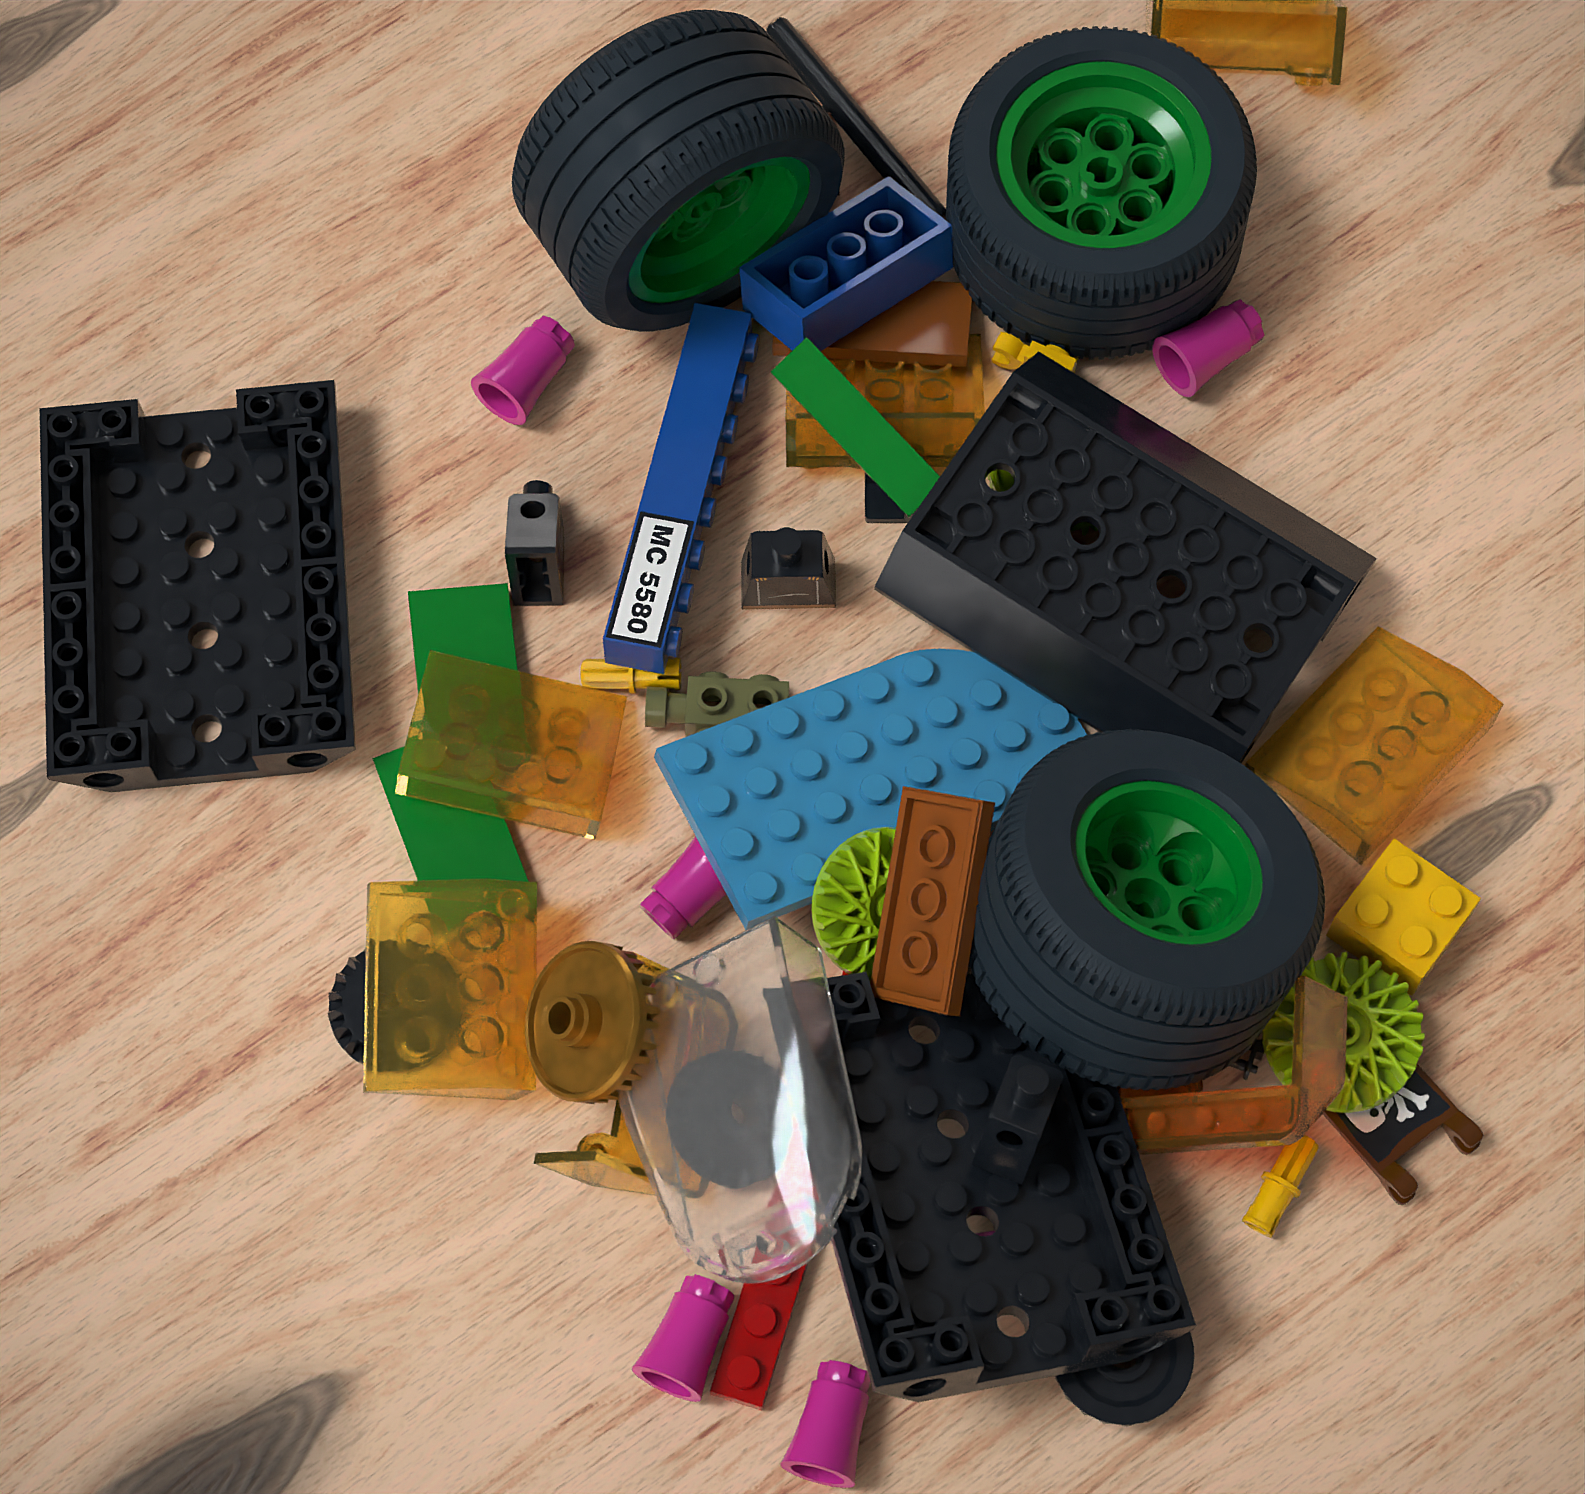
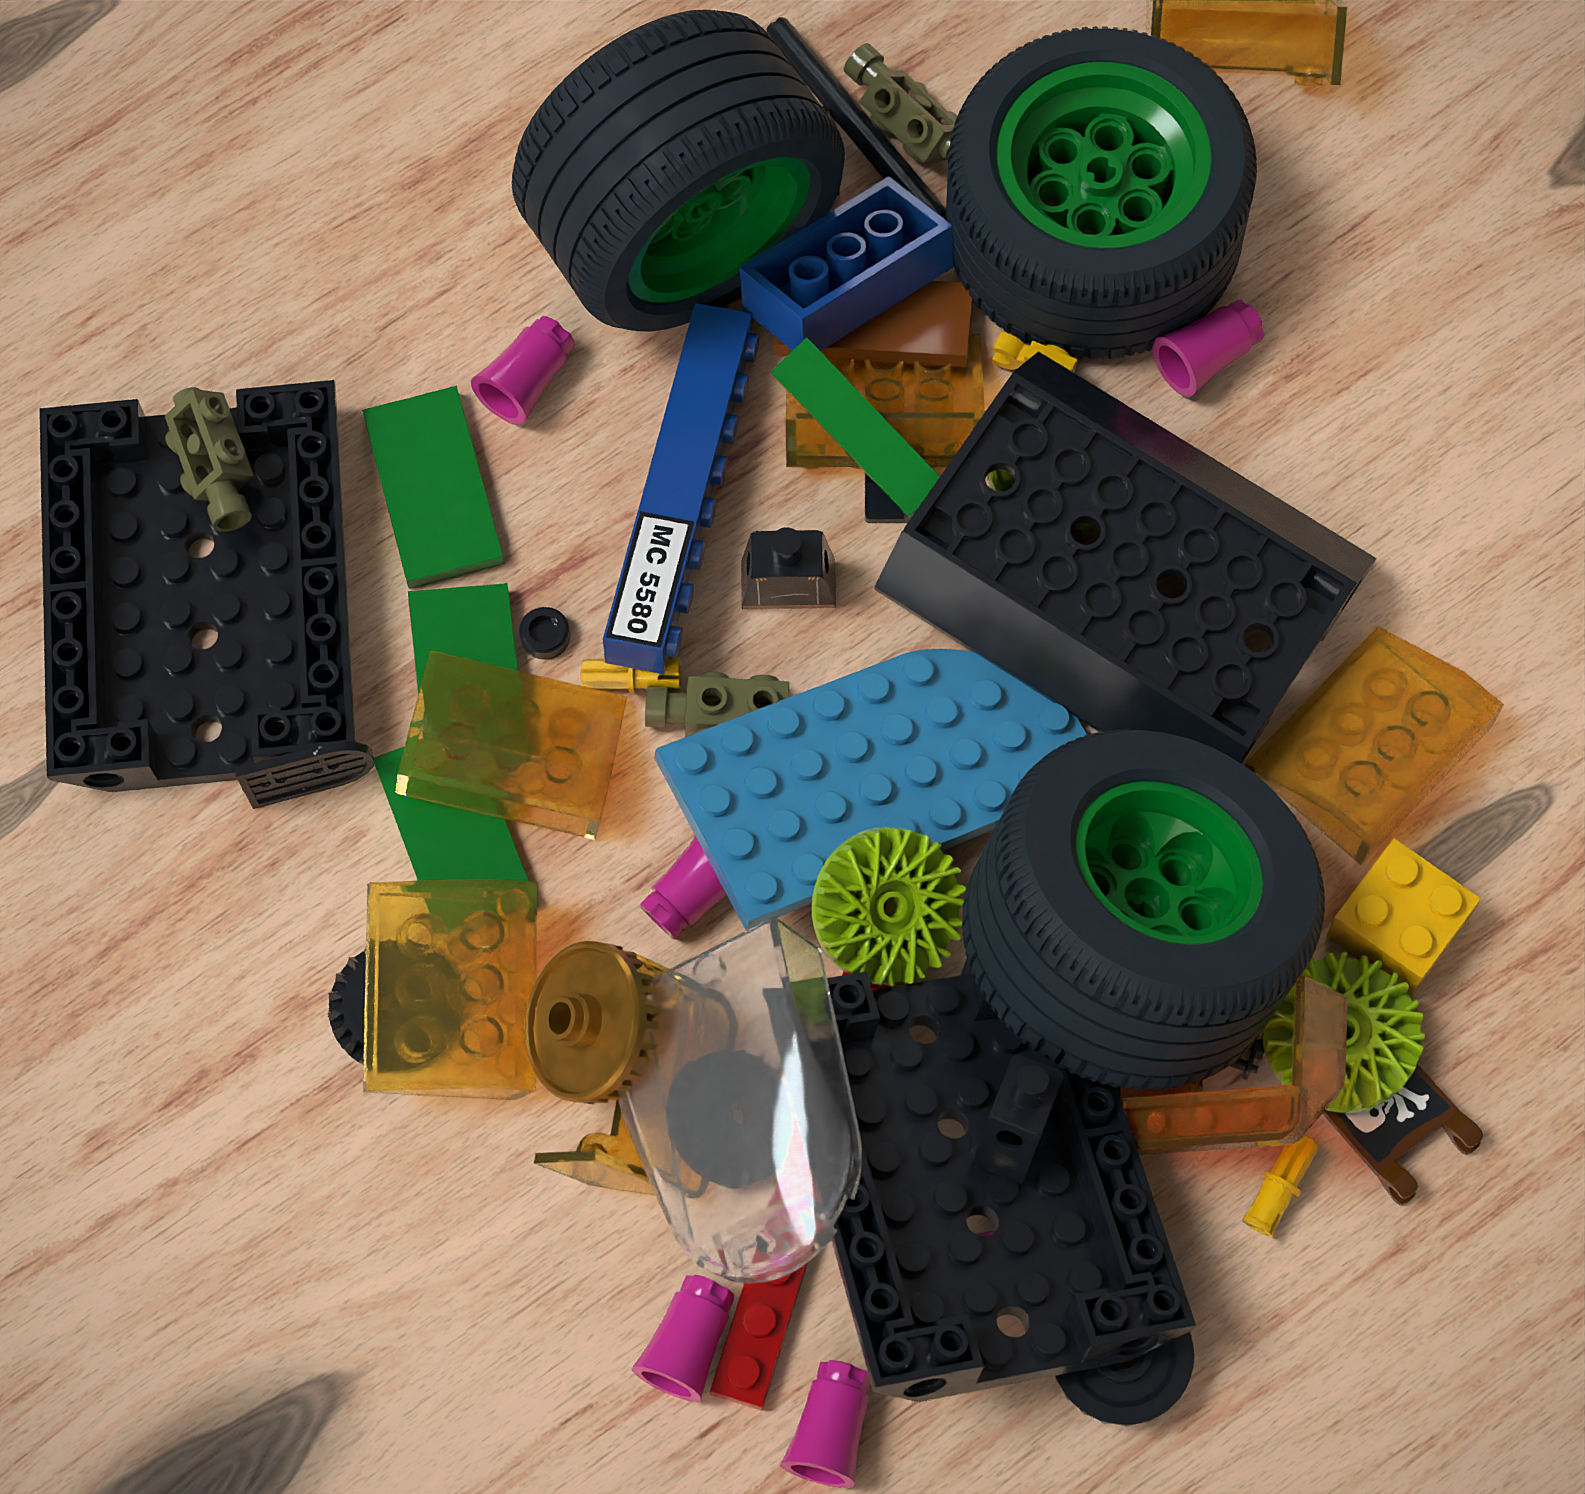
black torso [505,480,564,606] -> none
dark orange tile [870,786,995,1016] -> none
none -> olive brick [165,387,254,532]
none -> black window [234,741,374,809]
none -> green tile [362,386,505,589]
none -> black tile [519,607,570,660]
none -> olive brick [844,43,957,162]

